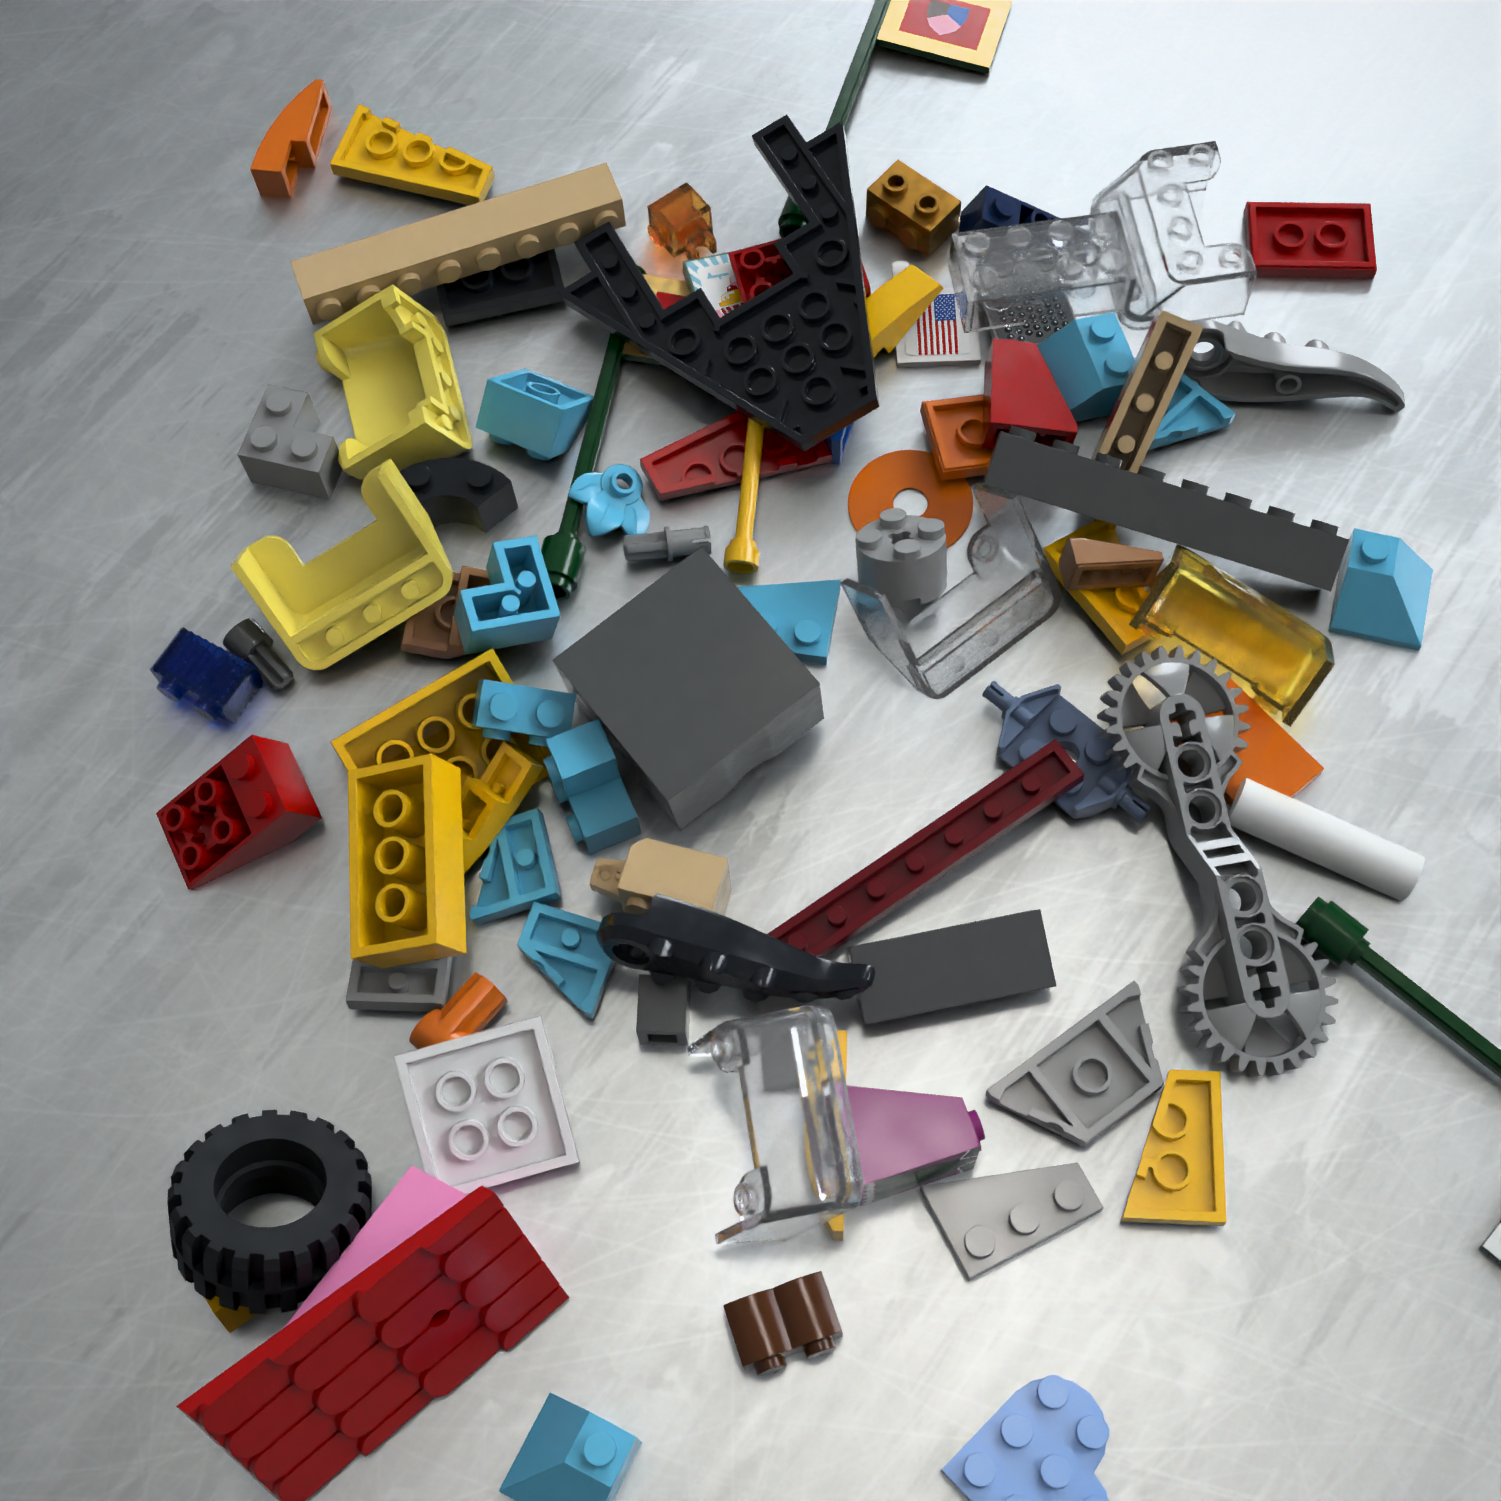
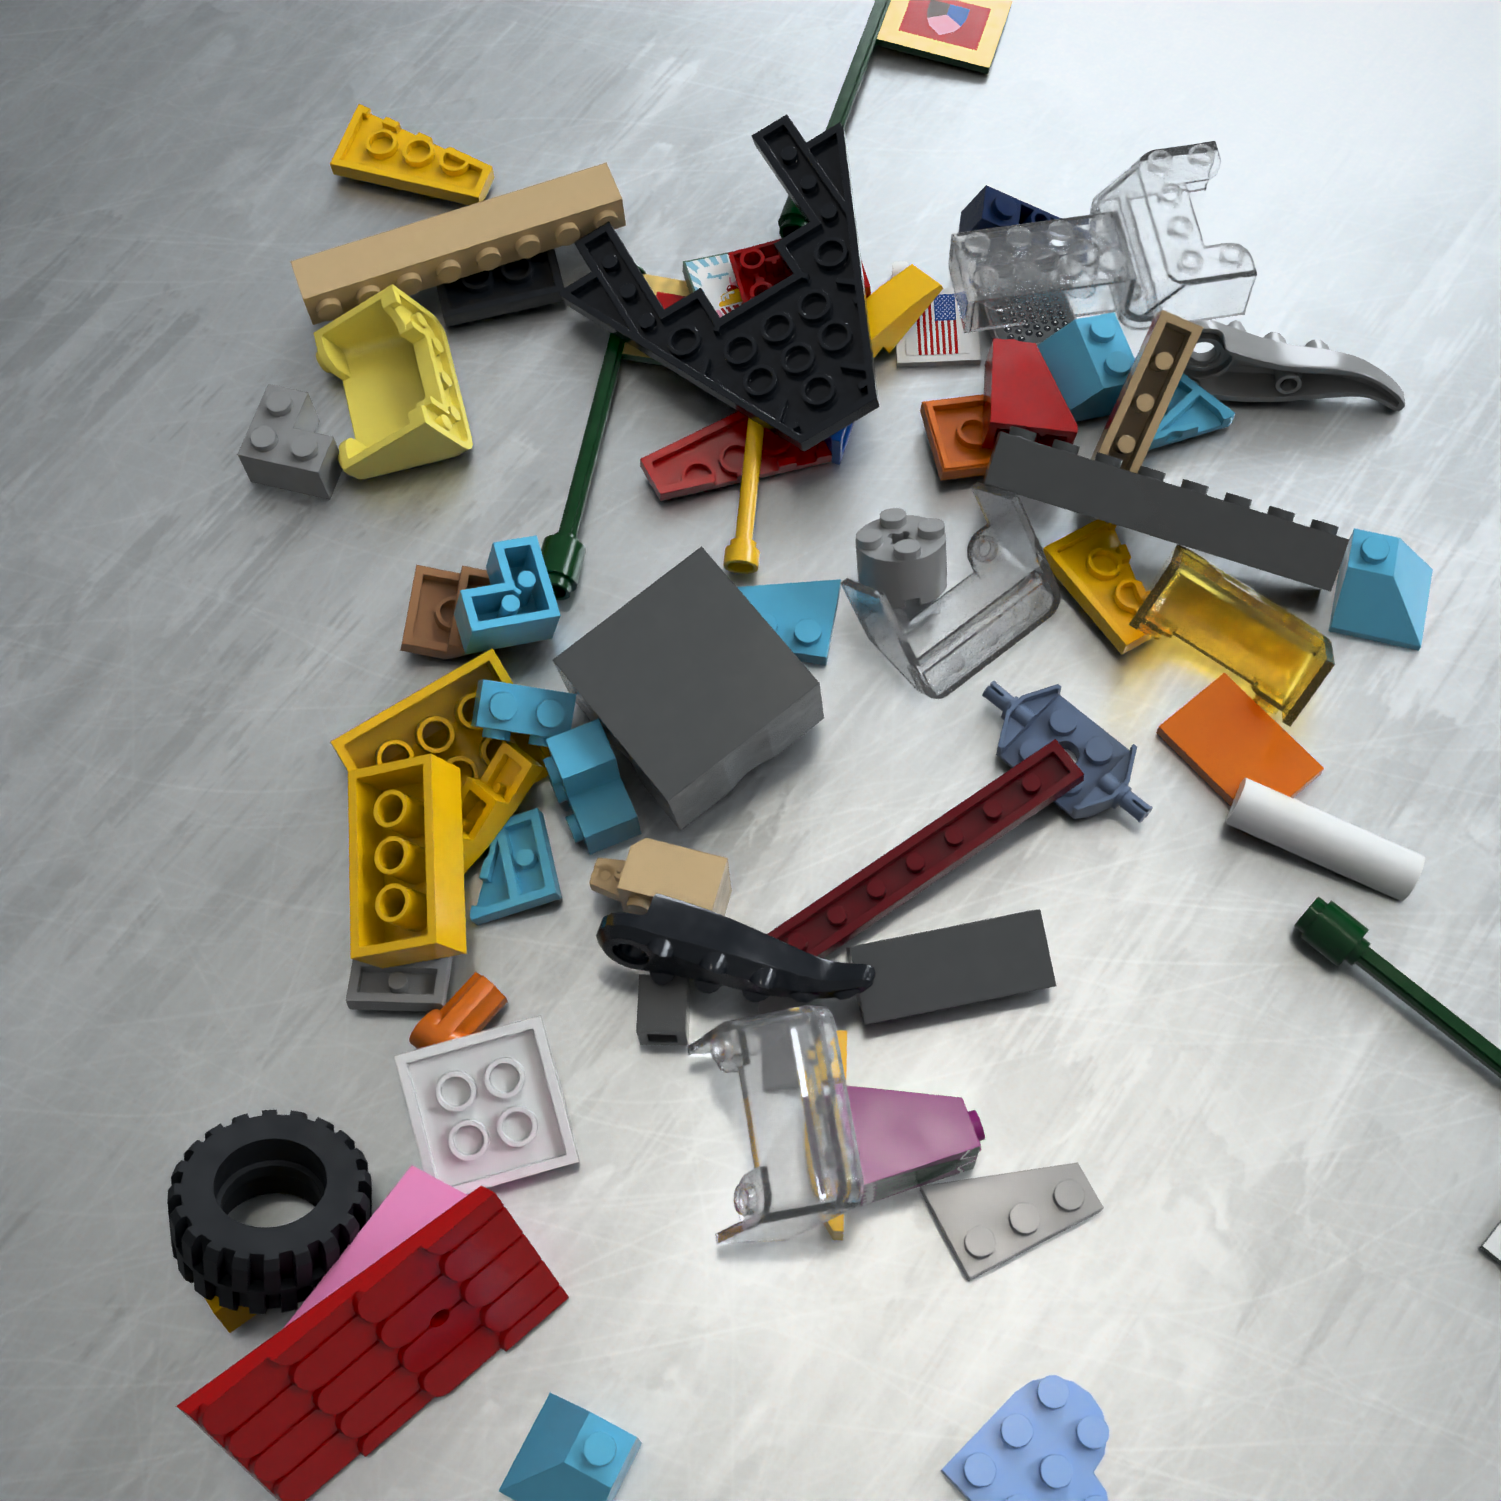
clear blue brick [150,627,263,724] -> none
red slope [156,735,322,890] -> none
dark grey piece [223,618,294,690] -> none
light yellow windscreen [230,458,453,670] -> none
orange slope [250,79,332,198] -> none
black brick [399,458,518,533] -> none
medium azure slope [475,368,594,460] -> none
medium azure wing [517,901,615,1019] -> none
medium azure plate [568,464,650,537] -> none
light grey axle [623,526,711,562] -> none
clear orange brick [647,182,717,260] -> none
reddish brown brick [723,1271,843,1376] -> none
orange sticker [848,450,973,549] -> none
pearl gold brick [866,159,961,257] -> none
light grey wing [985,981,1164,1147] -> none
medium nougat slope [1059,538,1164,590] -> none
light grey beam [1097,645,1338,1077] -> none
yellow wing [1120,1069,1227,1226] -> none
red tile [1244,201,1377,279] -> none

